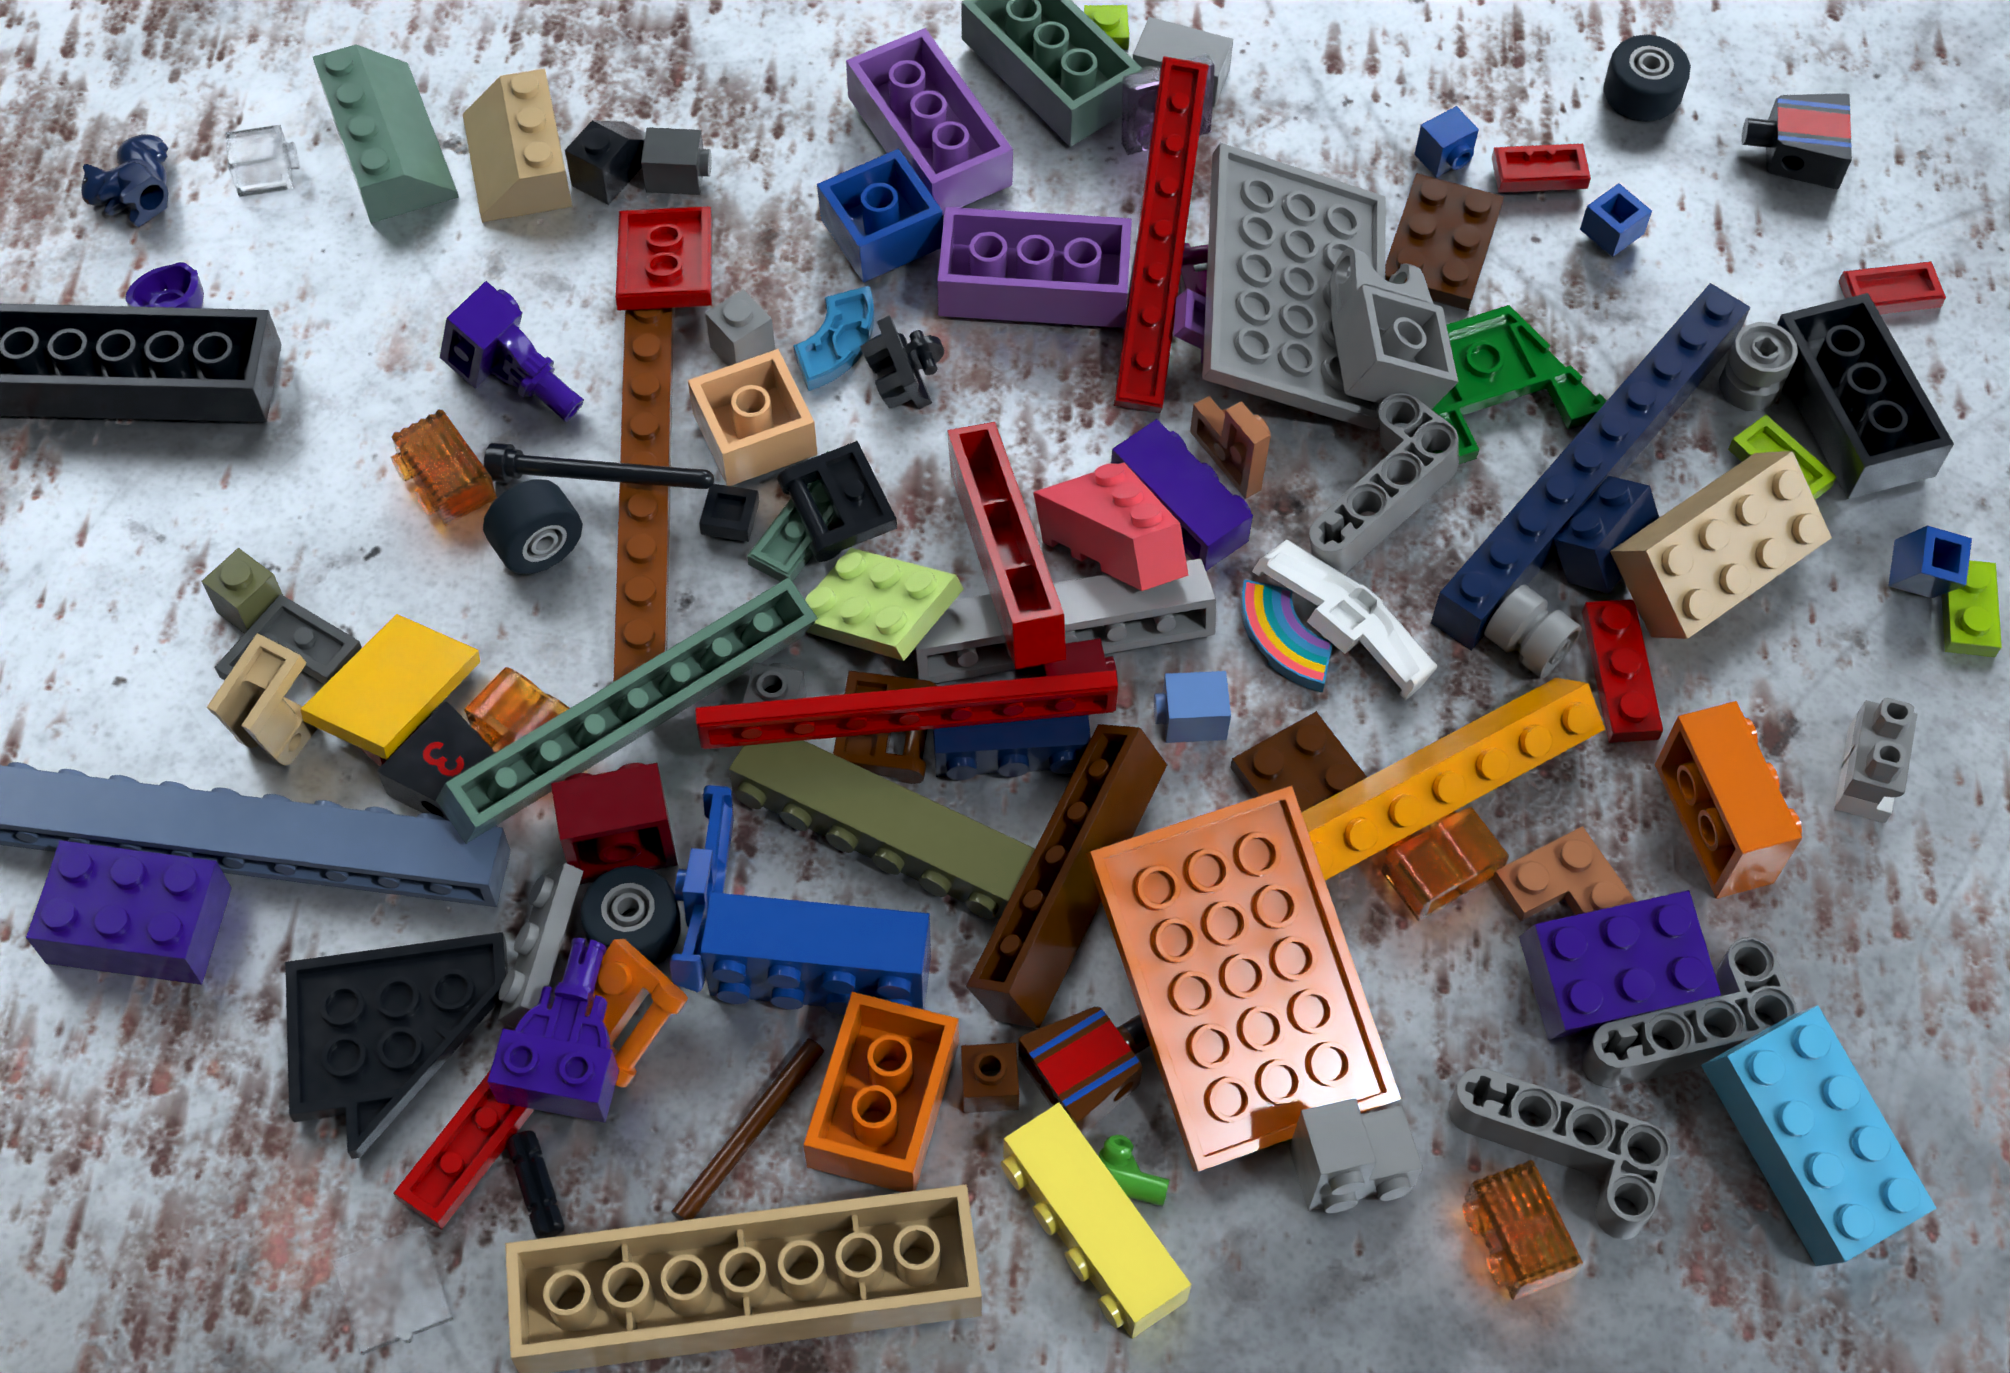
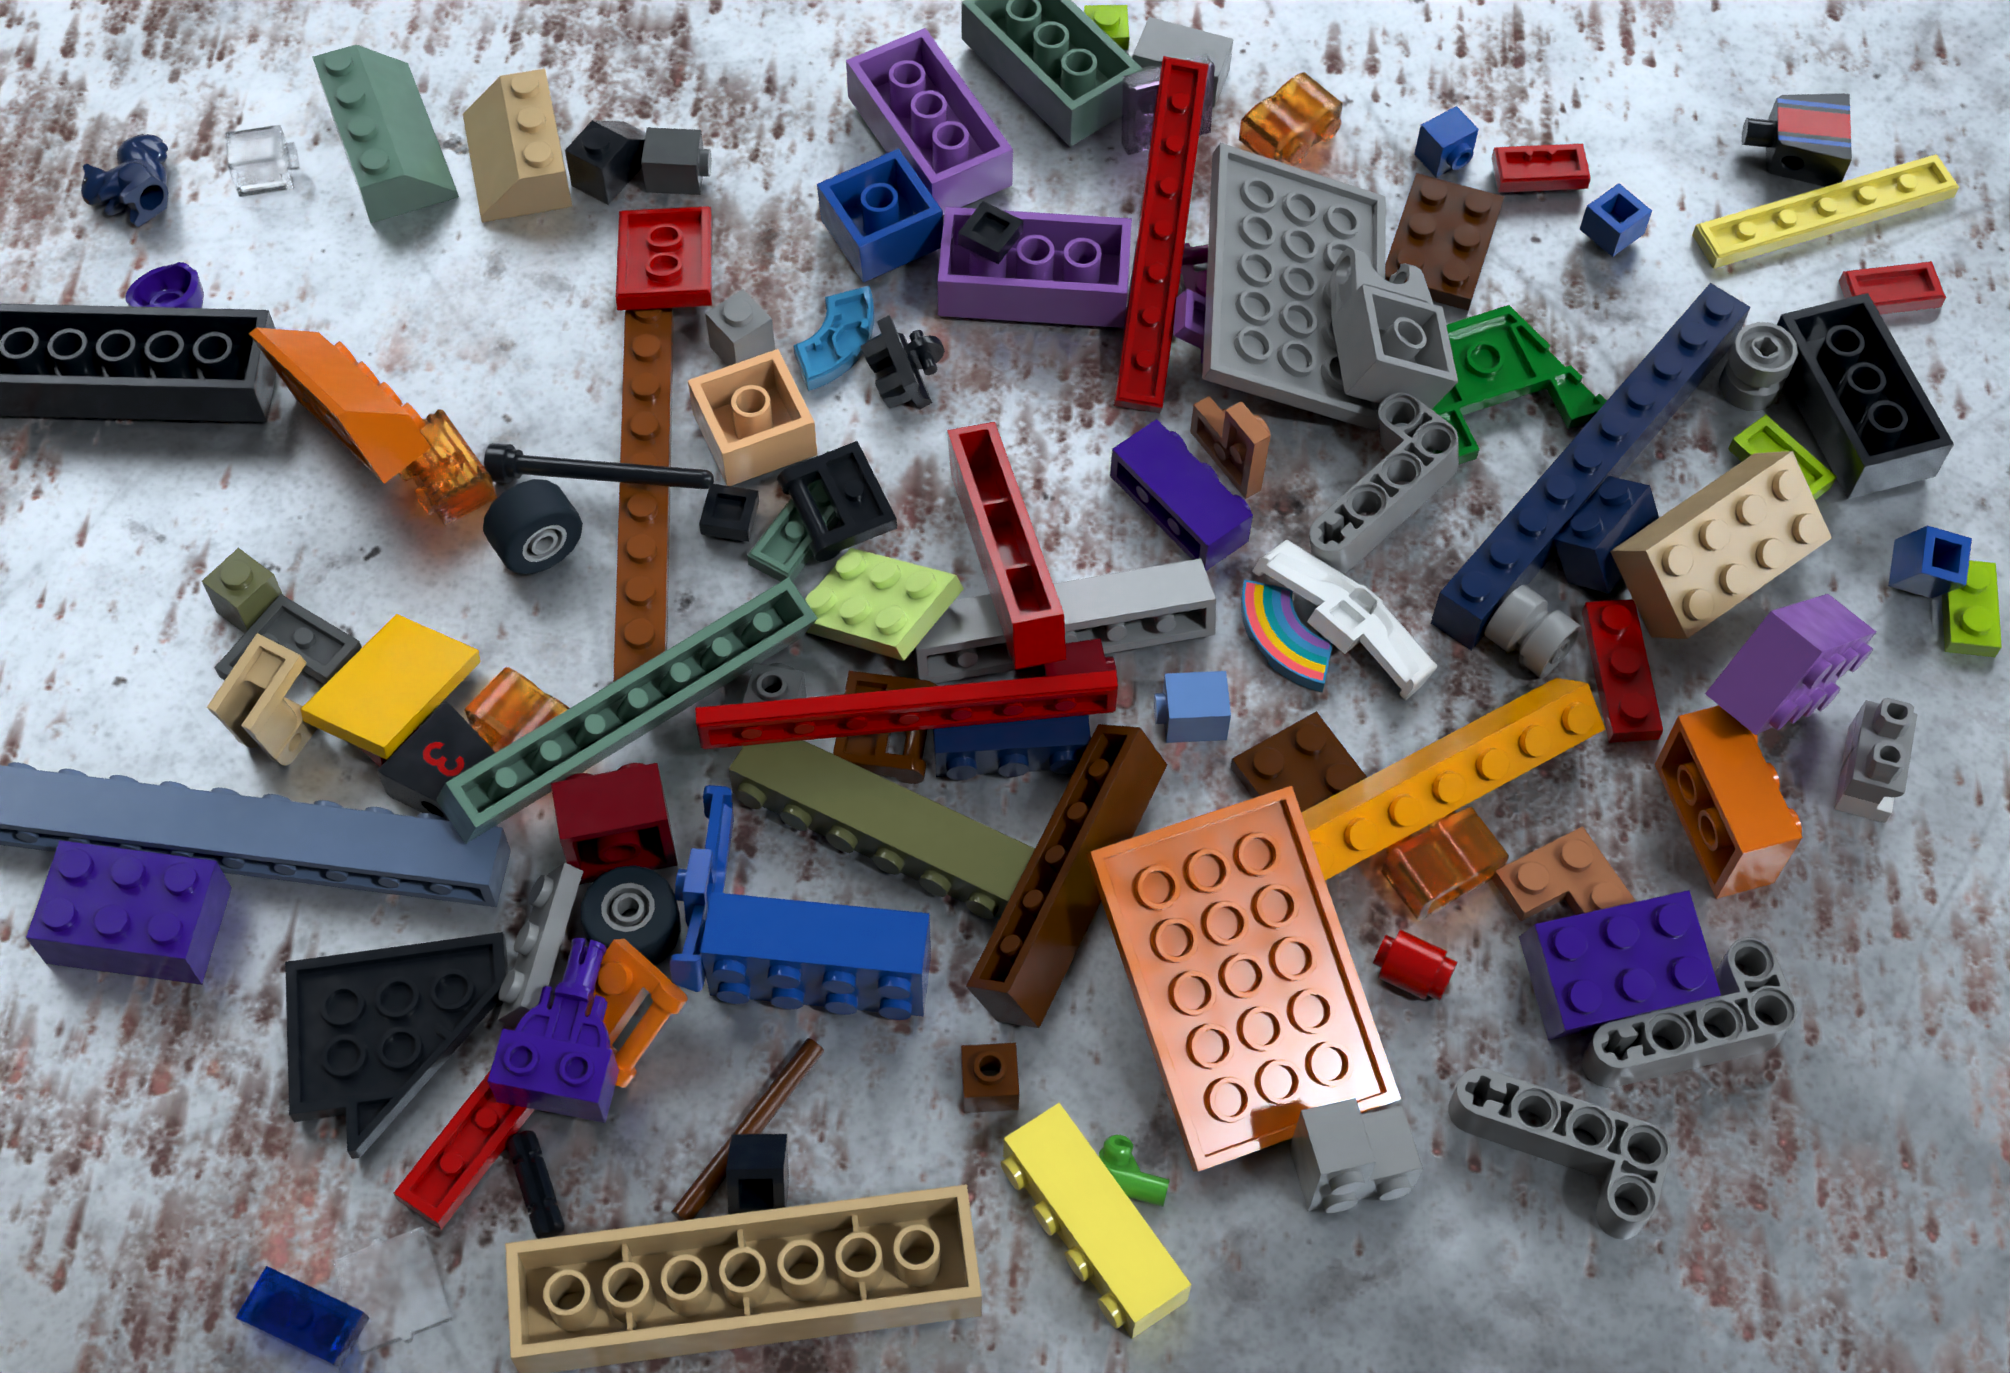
dark purple brick [439,281,584,422] -> none
orange brick [803,992,959,1192] -> none
torso [1018,1007,1150,1135] -> none
coral wedge [1033,462,1189,591] -> none
clear orange brick [1462,1160,1583,1300] -> none
black wheel [1603,34,1691,122] -> none
medium azure brick [1701,1005,1937,1266] -> none
none -> clear blue plate [235,1266,370,1371]
none -> orange slope [249,328,431,484]
none -> black brick [726,1134,789,1215]
none -> black plate [958,201,1023,264]
none -> clear orange brick [1239,72,1343,166]
none -> red brick [1373,929,1458,1001]
none -> light yellow tile [1692,154,1959,269]
none -> medium lavender brick [1705,594,1877,735]

